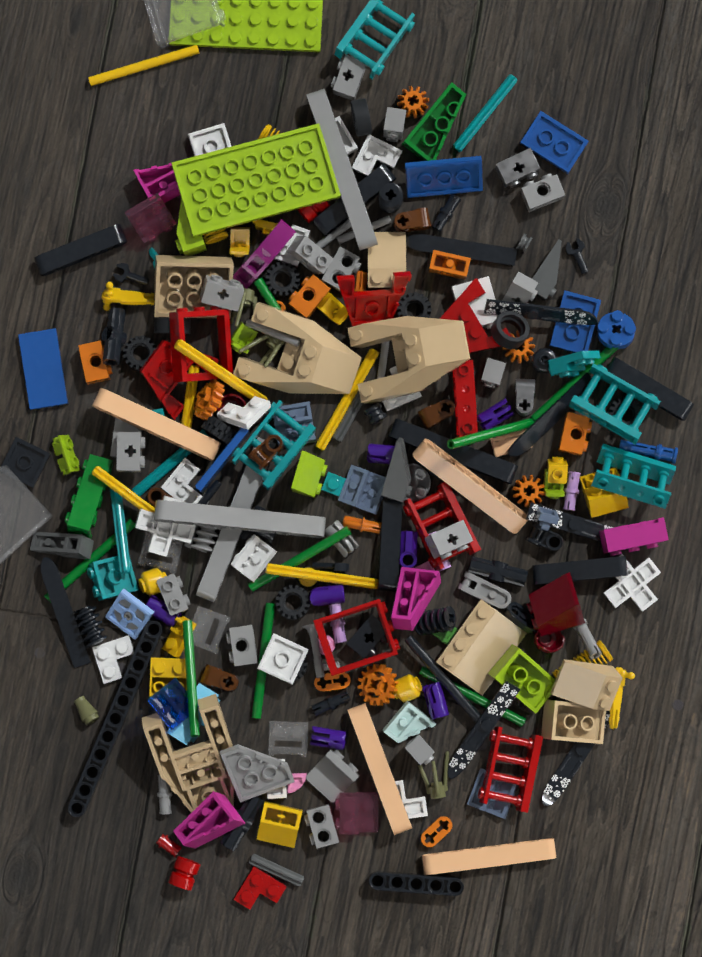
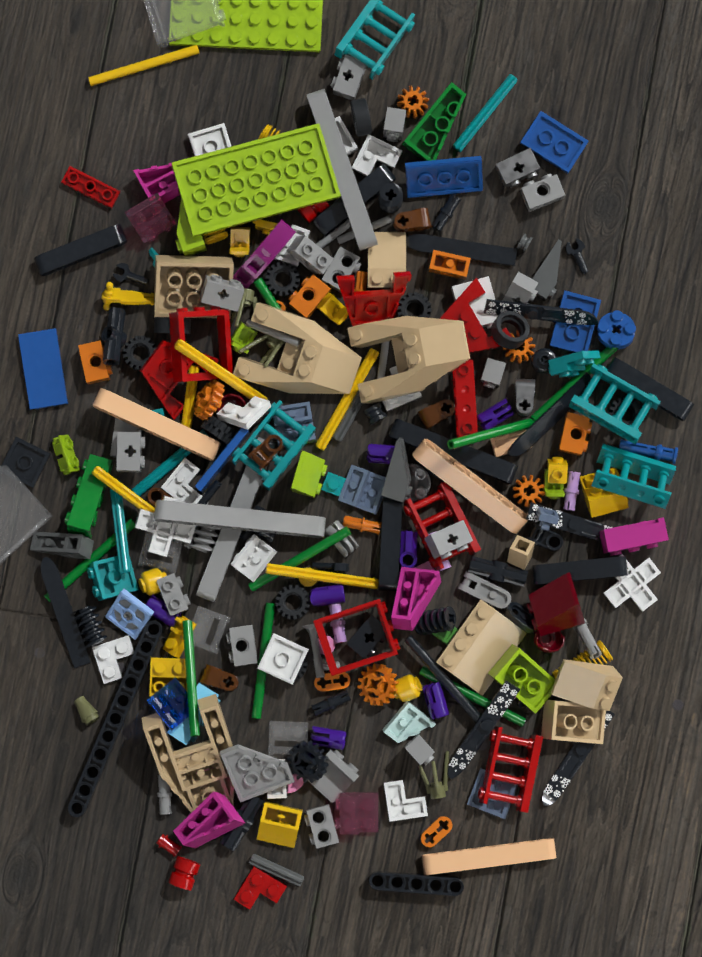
light nougat beam [347,703,412,835] -> none
yellow piece [609,667,635,729] -> none
none -> red tile [61,166,121,209]
none -> black gear [287,740,329,783]
none -> tan brick [507,535,535,570]

